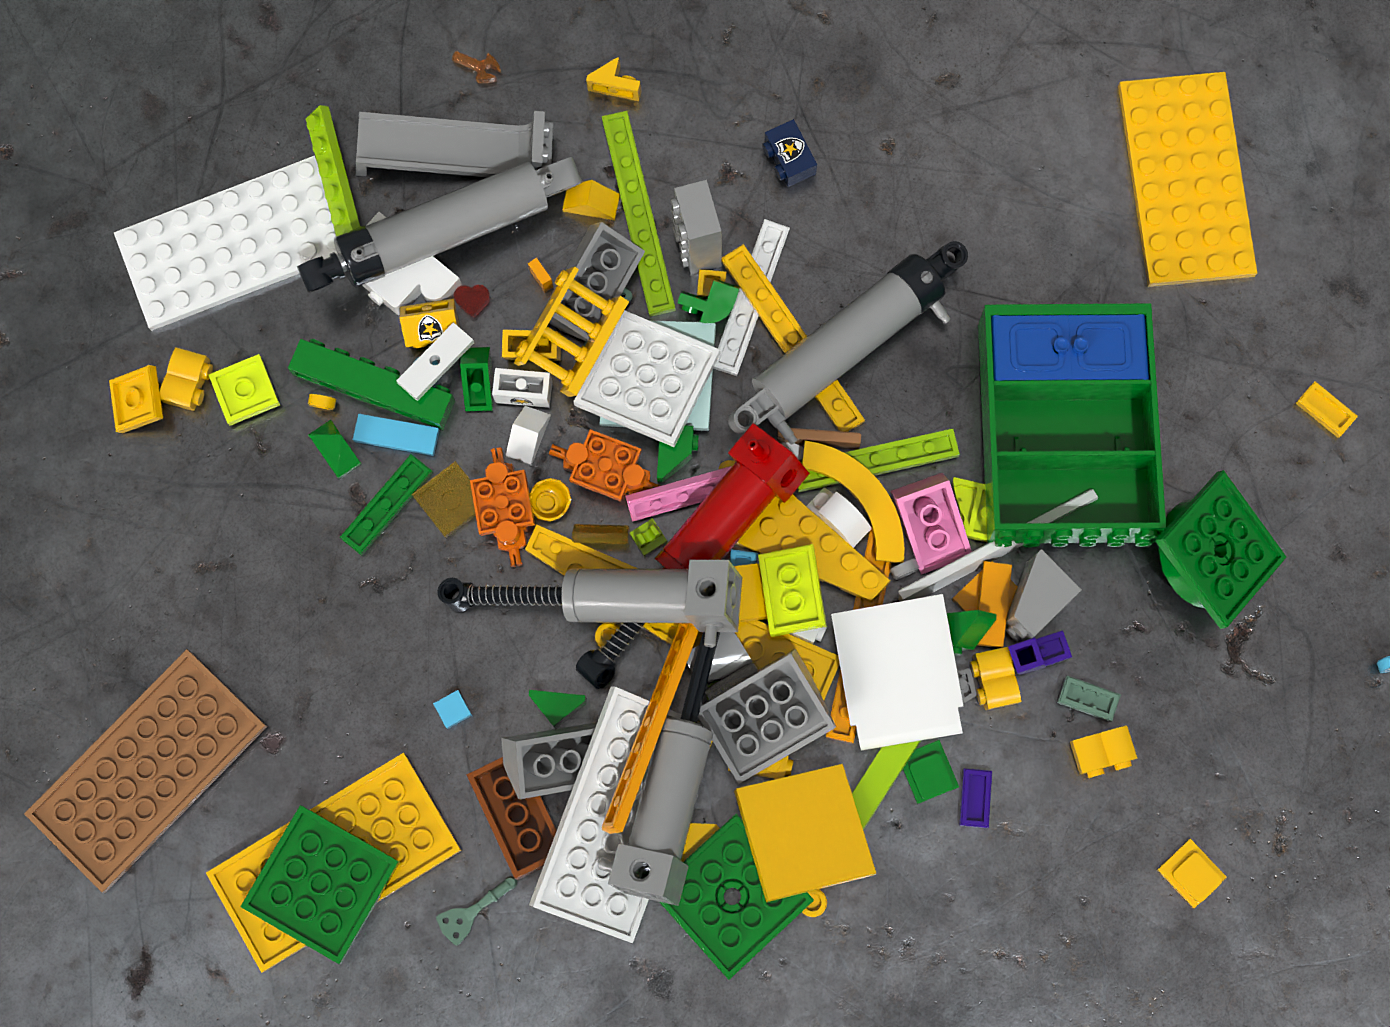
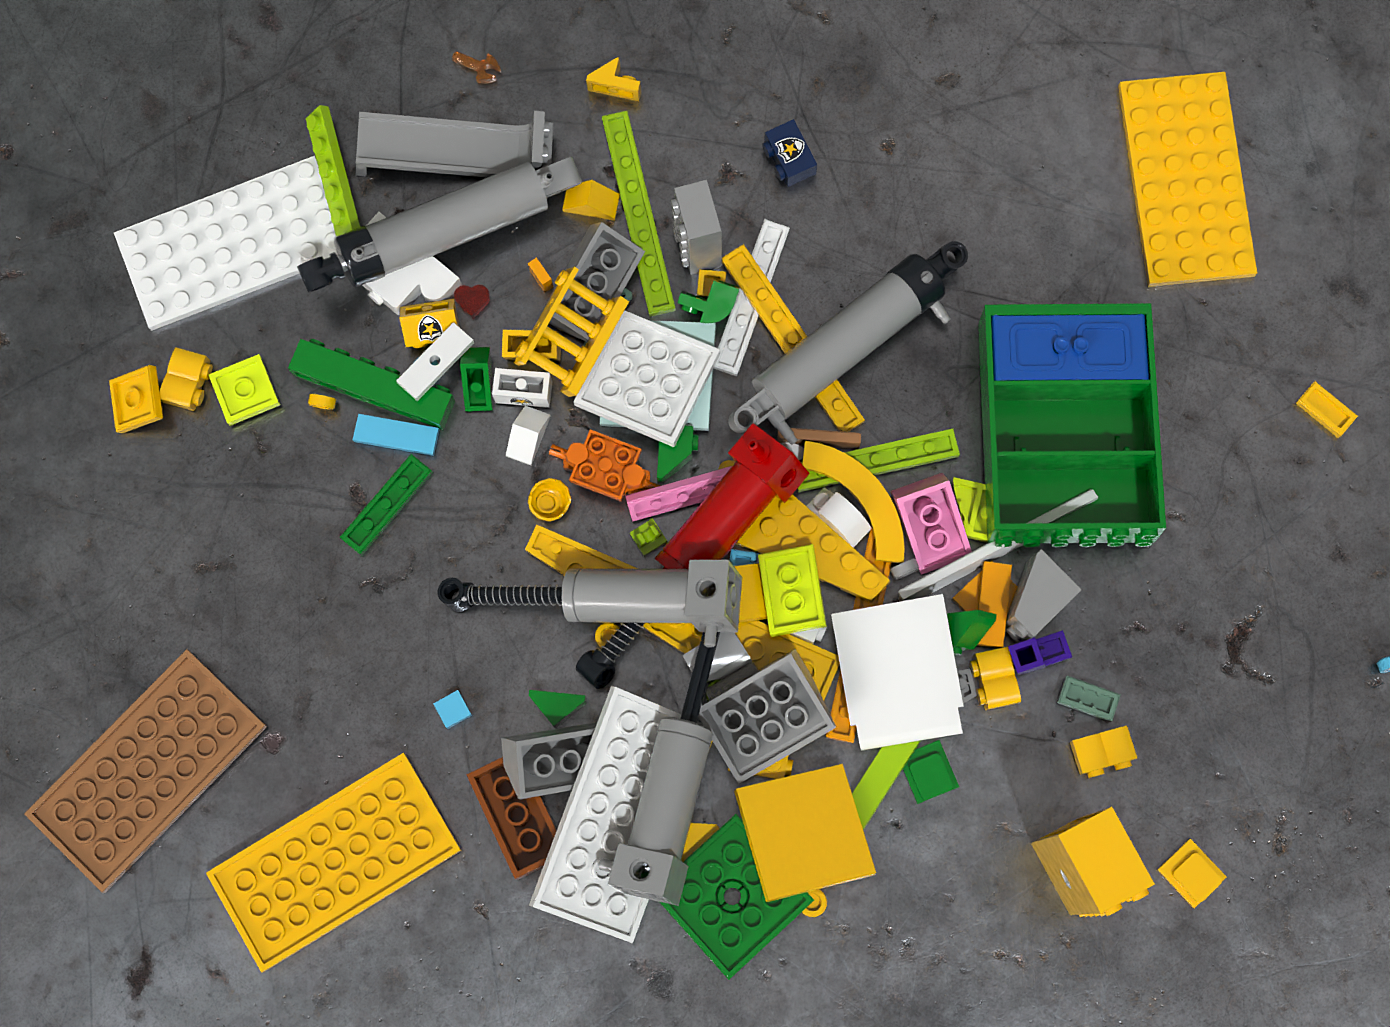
green plate [240,805,400,964] -> none
green slope [308,419,361,479] -> none
clear yellow tile [412,461,476,538] -> none
sand green piece [436,876,517,946] -> none
orange piece [470,447,535,567] -> none
clear yellow tile [572,524,629,544] -> none
light orange tile [601,623,699,834] -> none
dark purple tile [959,768,992,828] -> none
green piece [1155,470,1287,629] -> none
none -> yellow piece [1031,807,1155,917]

